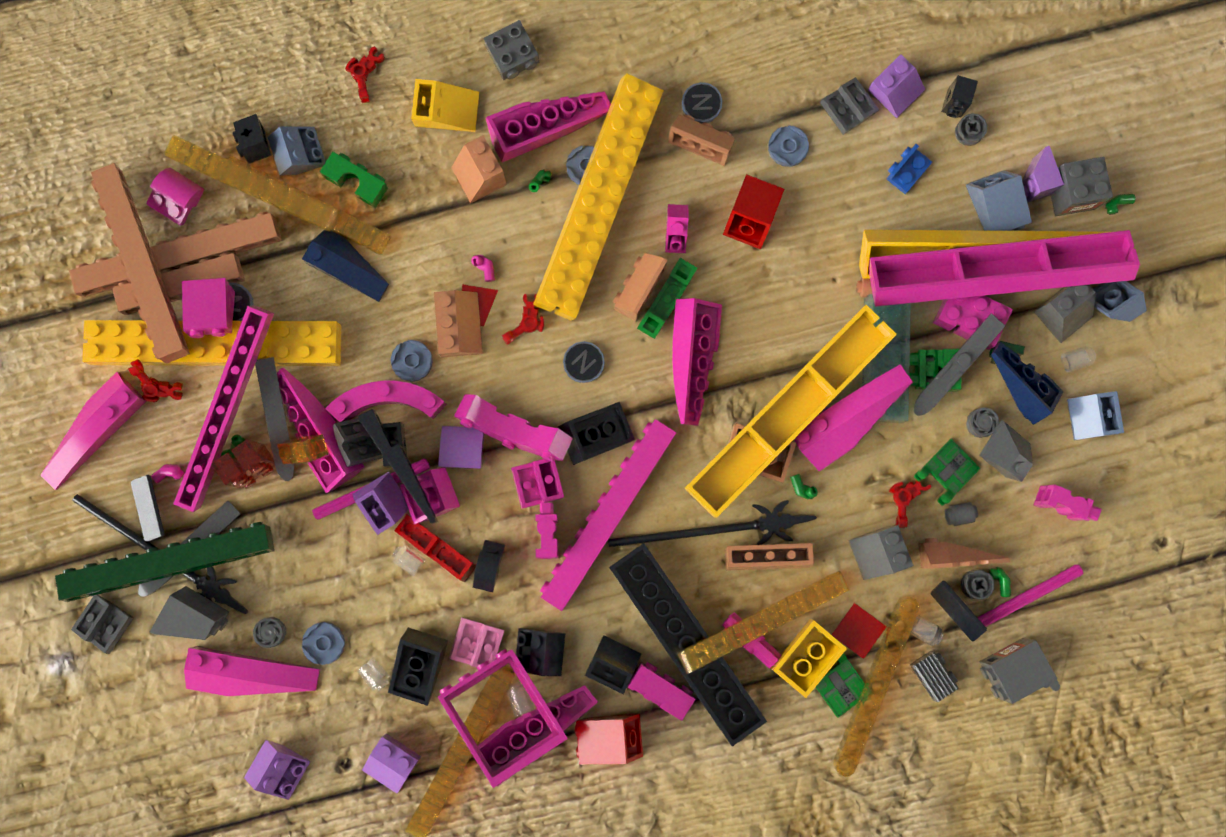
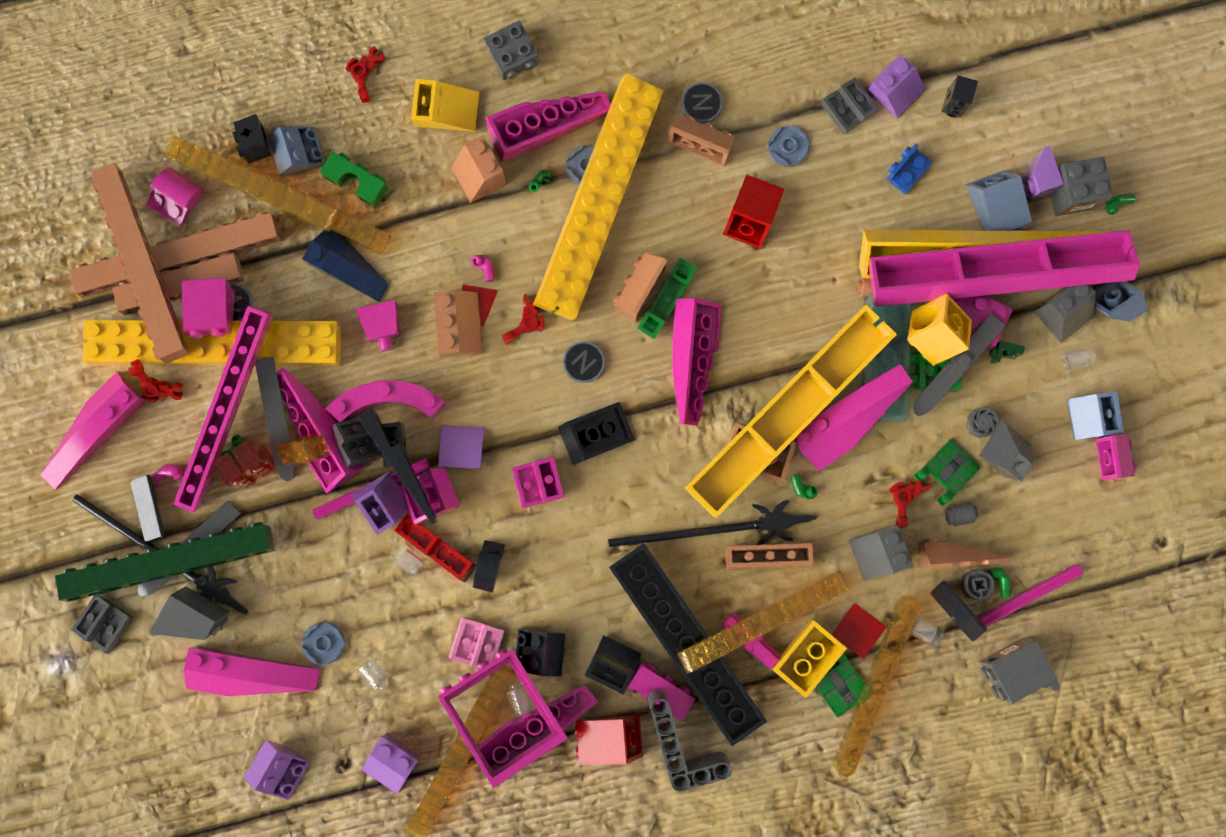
dark grey wheel [253,617,286,648] -> none
black slope [388,627,448,706] -> none
sand blue tile [391,340,433,382] -> none
dark pink brick [454,394,573,462] -> none
dark pink hips [535,503,559,559] -> none
dark pink brick [540,419,676,611] -> none
dark pink slope [665,204,689,253] -> none
dark grey brick [910,651,958,702] -> none
dark grey wheel [955,113,988,146] -> none
dark blue wedge [991,342,1063,425] -> none
dark pink hips [1033,485,1102,521] -> none
none -> dark pink torso [356,300,400,352]
none -> dark grey beam [648,689,732,792]
none -> yellow brick [908,293,972,366]
none -> dark pink slope [1096,434,1136,480]

